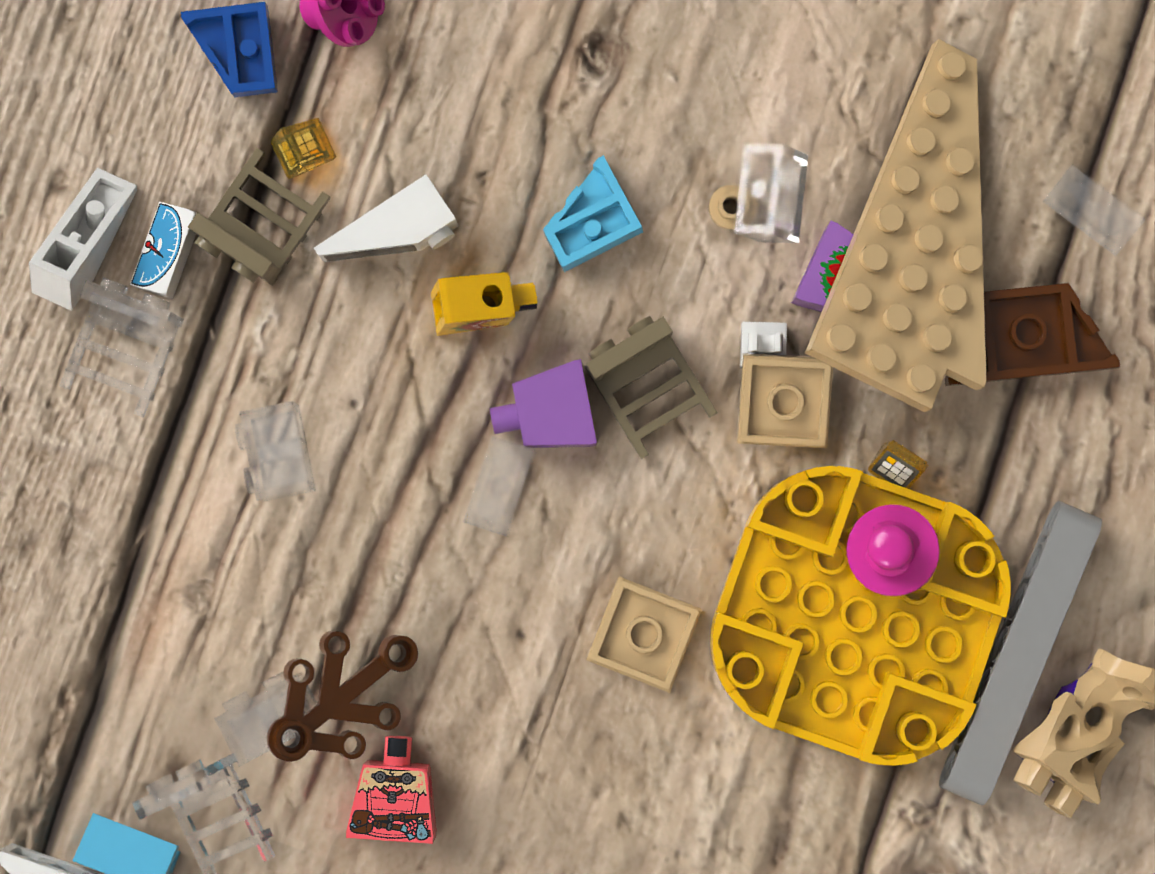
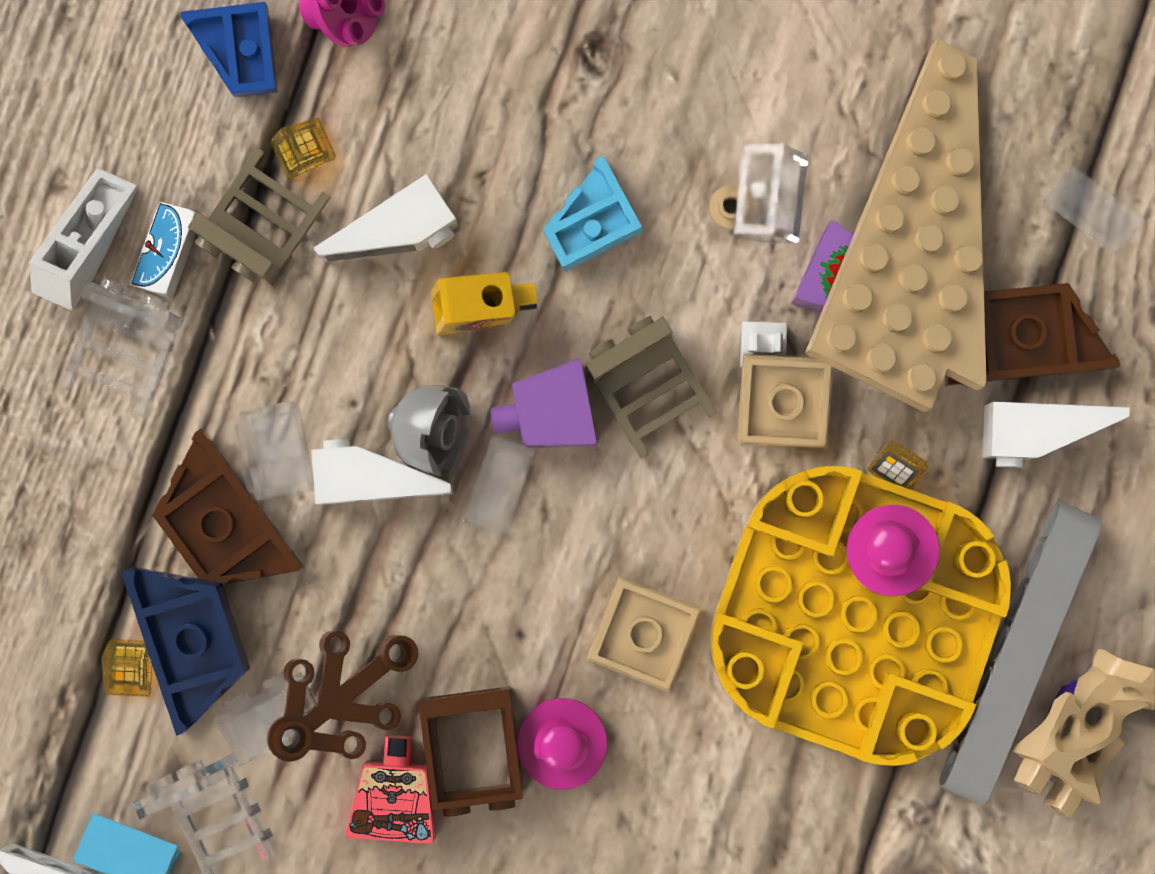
none -> clear yellow slope [102,639,153,697]
none -> dark blue wing [121,567,250,736]
none -> reddish brown wing [152,429,304,584]
none -> white slope [311,439,454,505]
none -> light grey cylinder [388,385,470,476]
none -> reddish brown window [418,686,524,817]
none -> dark pink plate [517,698,607,789]
none -> white slope [983,402,1130,468]

